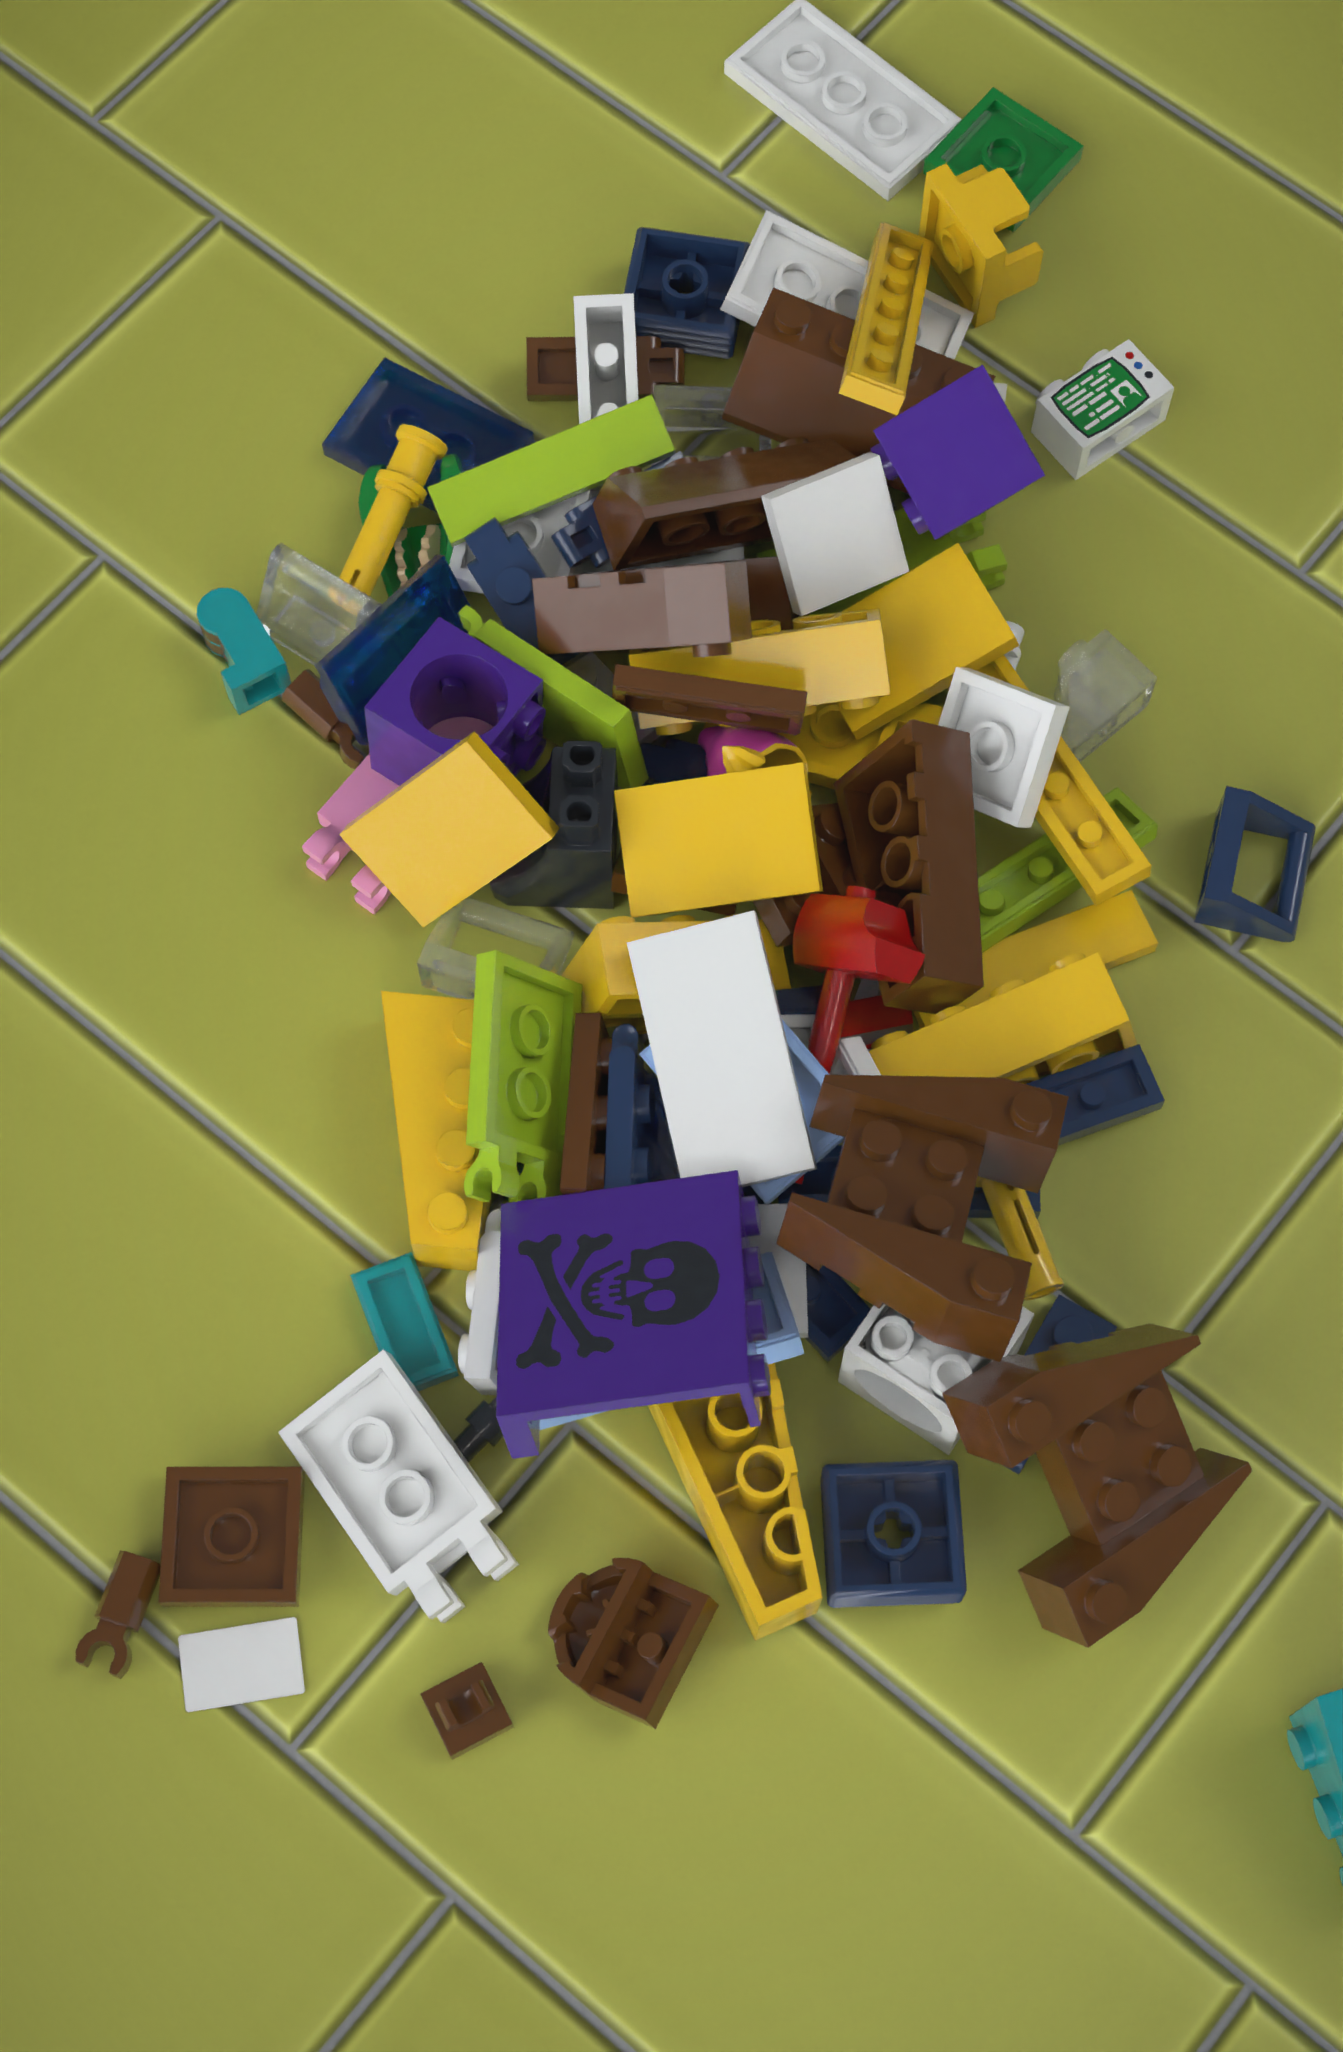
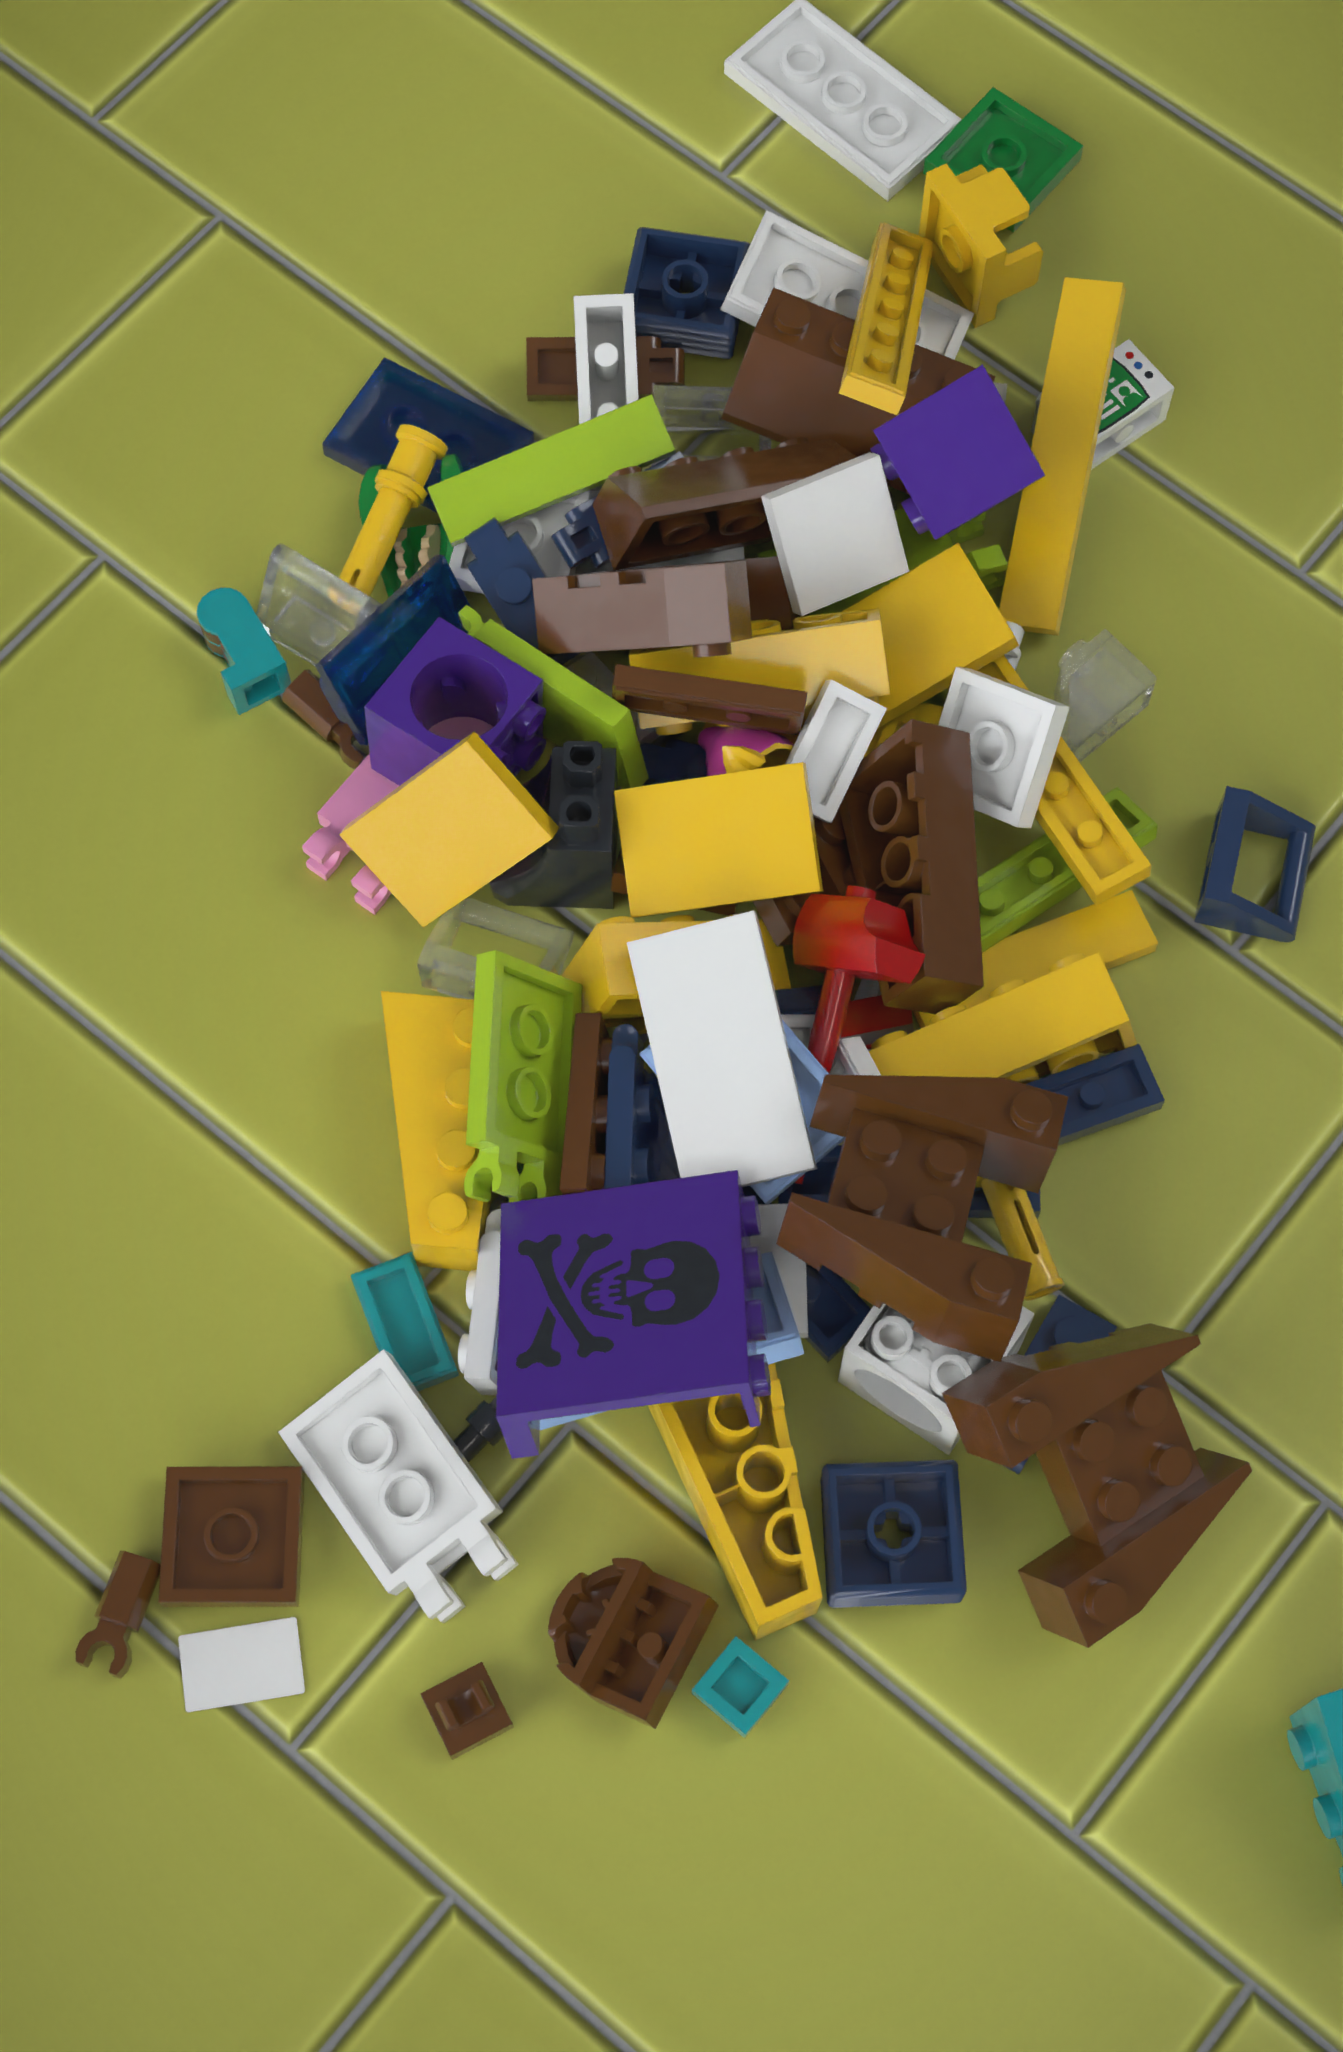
none -> teal plate [692,1636,789,1738]
none -> white tile [785,680,887,823]
none -> yellow tile [999,277,1126,636]

